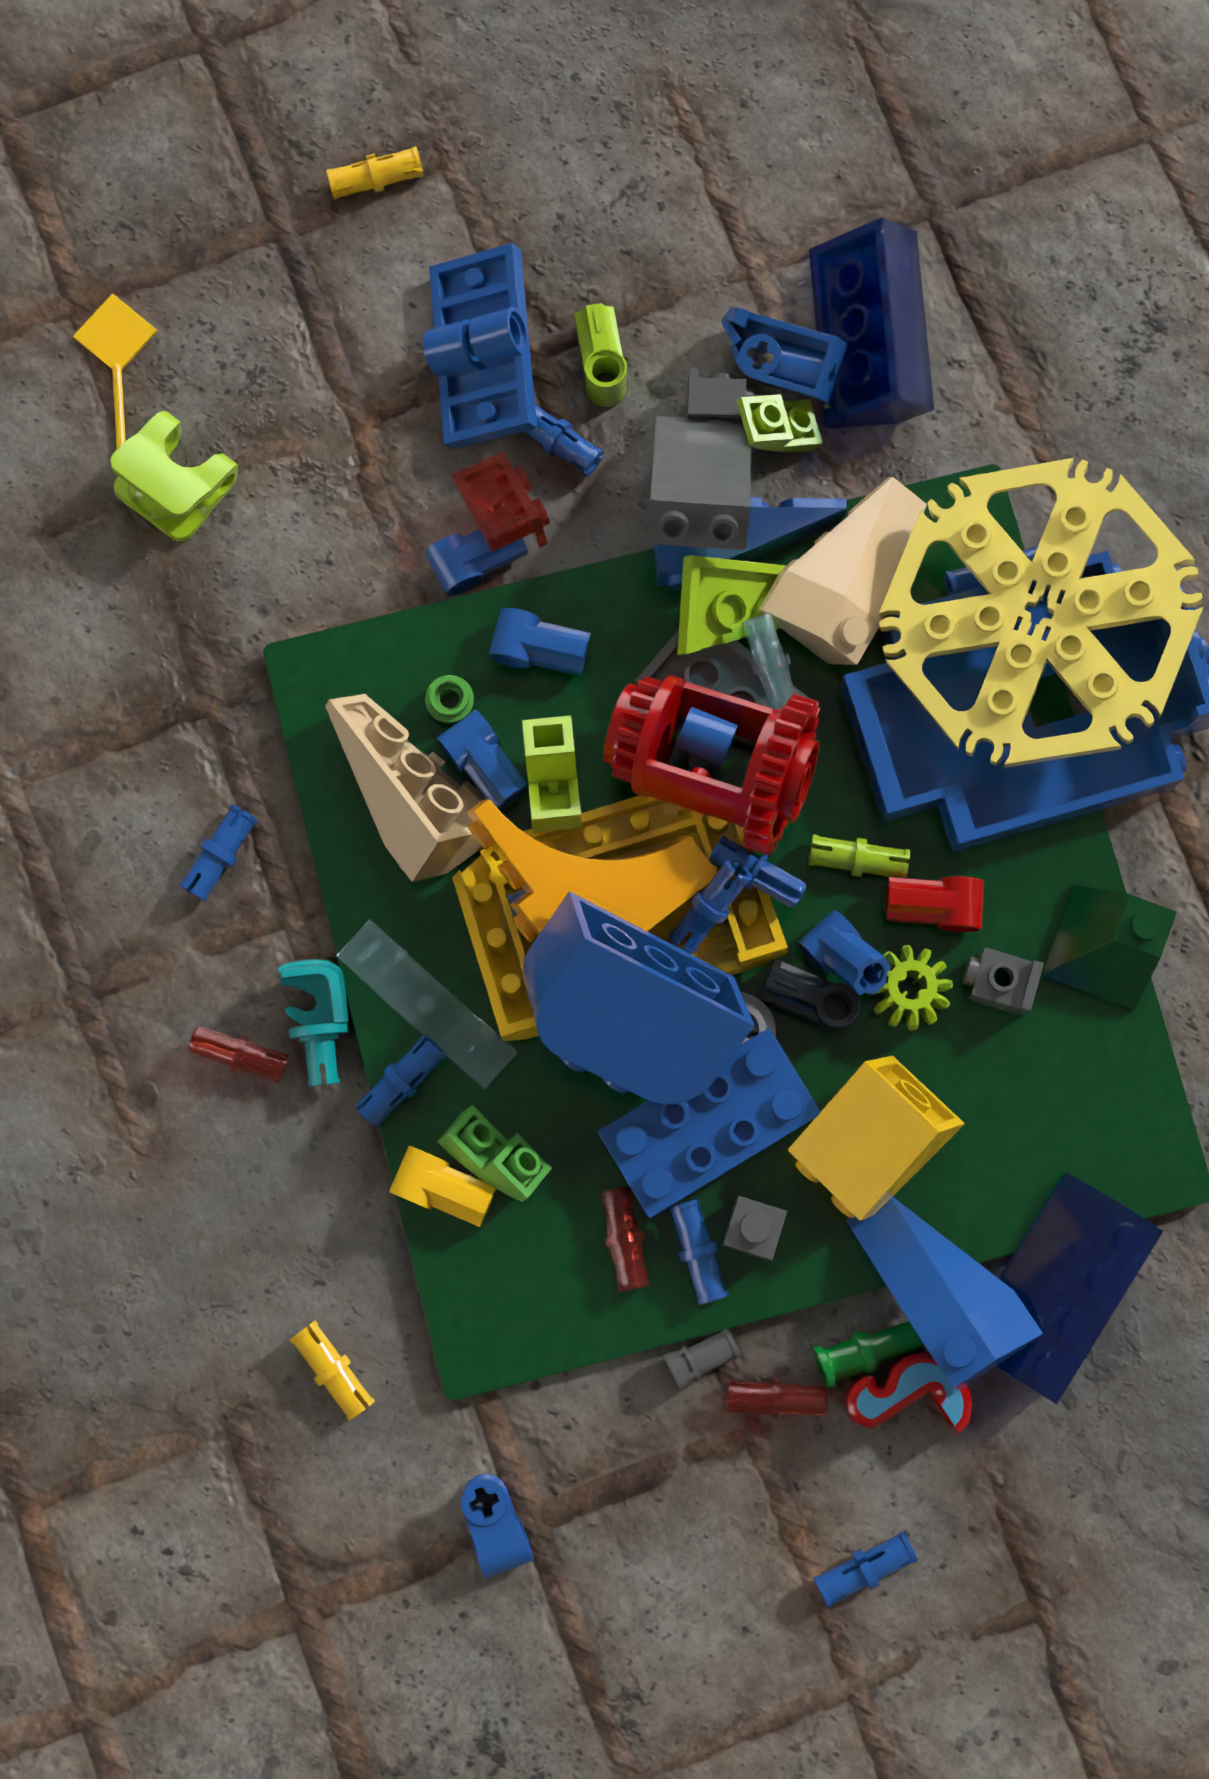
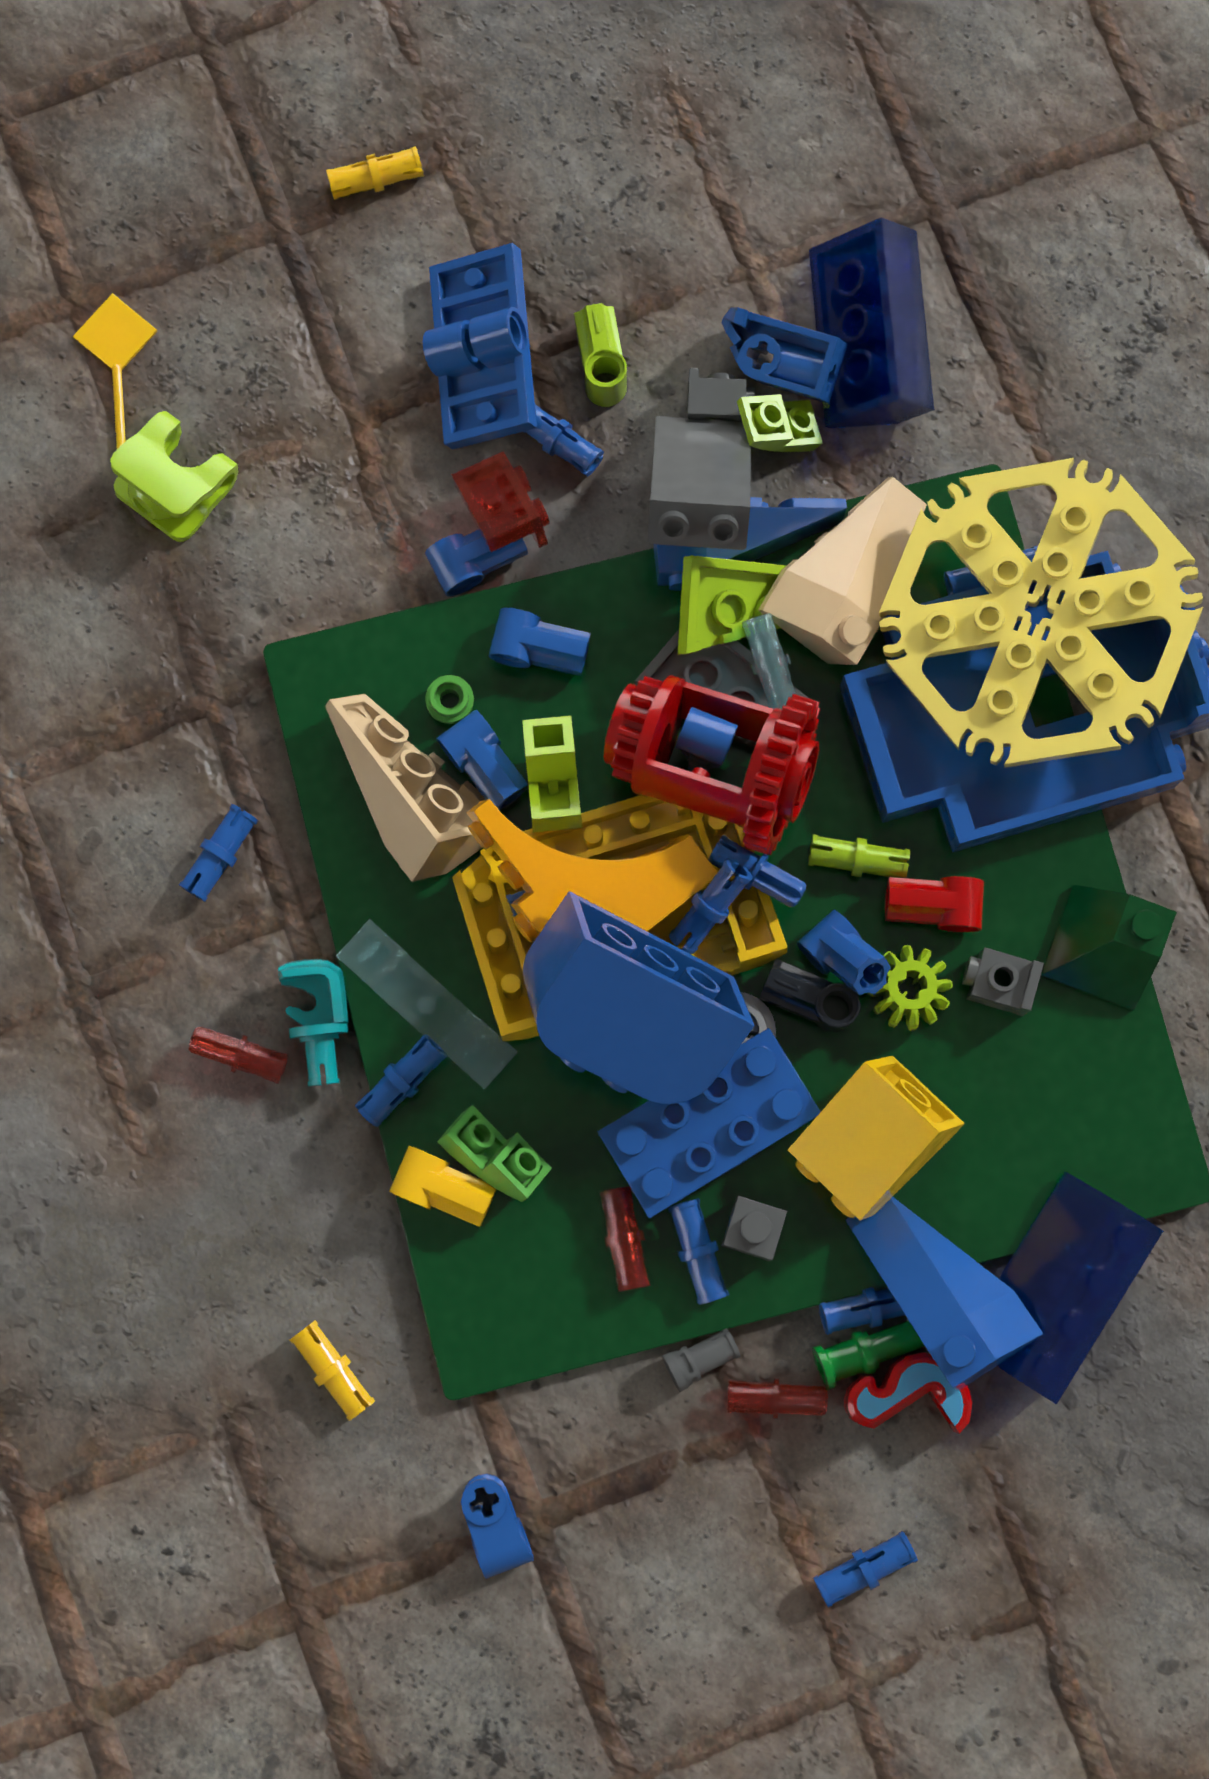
none -> blue pin [819,1287,905,1335]

